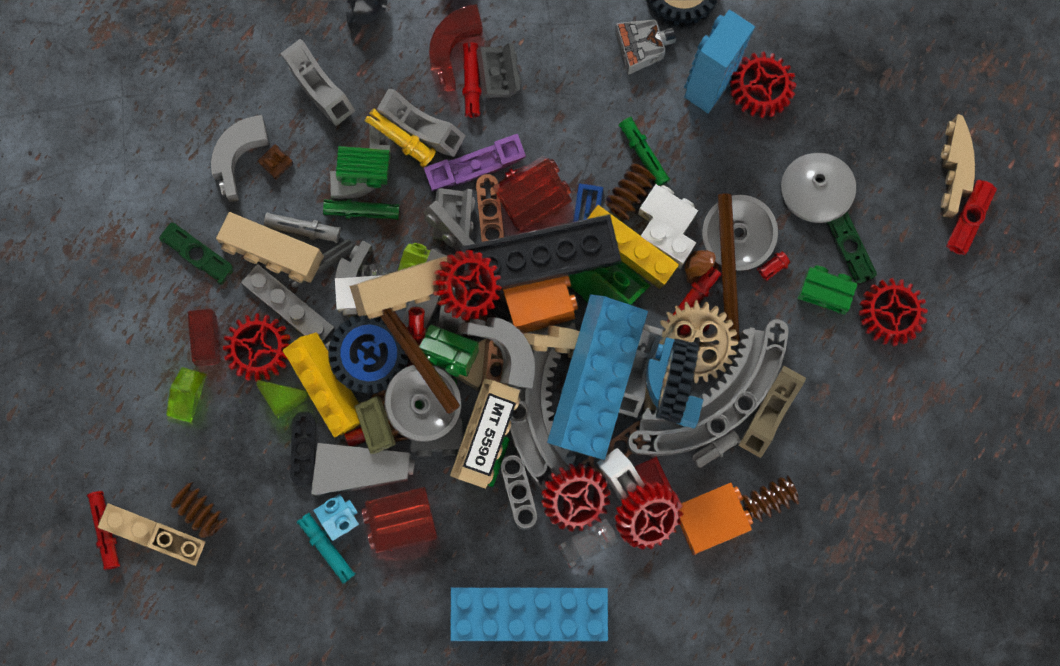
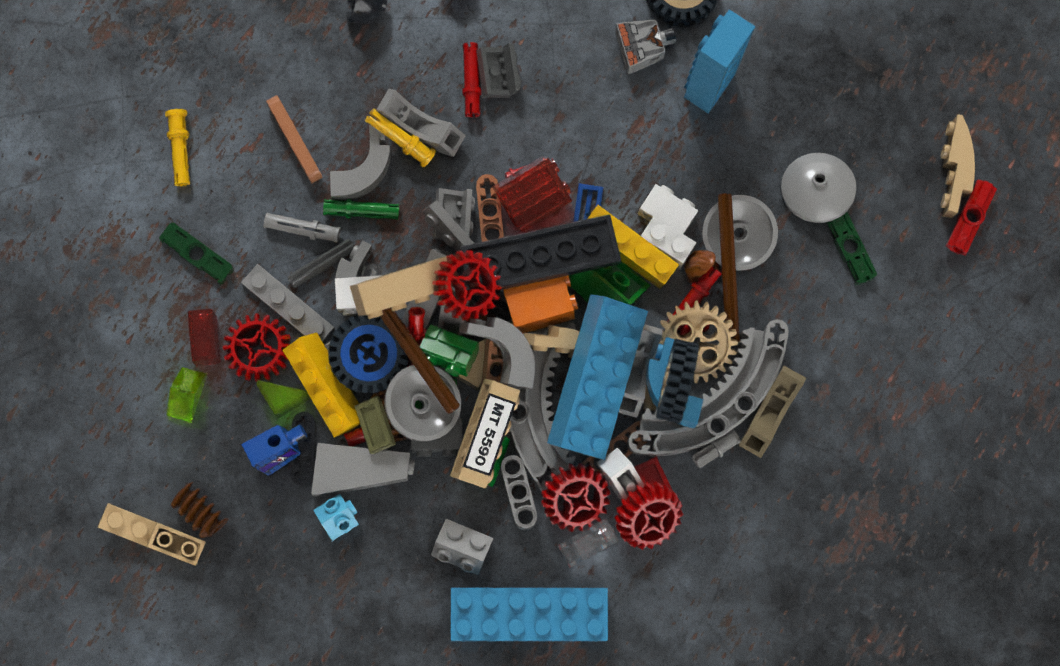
red pin [87,491,120,570] -> none
light grey arch [211,115,269,202] -> none
tan brick [216,212,324,283] -> none
reddish brown tile [258,144,293,180] -> none
light grey arch [280,39,355,126] -> none
teal pin [296,512,356,584] -> none
green brick [336,146,390,188] -> none
clear red brick [361,487,438,554] -> none
lime bracket [398,243,430,271] -> none
medium lavender slope [424,133,526,192] -> none
clear red arch [429,4,483,92] -> none
reddish brown piece [606,164,656,221] -> none
green pin [618,117,670,187] -> none
orange brick [679,483,753,555] -> none
red gear [729,52,796,118] -> none
reddish brown piece [742,475,799,523] -> none
red pin [757,251,790,281] -> none
green brick [797,265,857,315] -> none
red gear [859,278,928,346] -> none
none -> yellow pin [165,109,190,186]
none -> blue torso [241,424,308,476]
none -> nougat beam [266,95,323,184]
none -> light grey bracket [431,519,493,575]

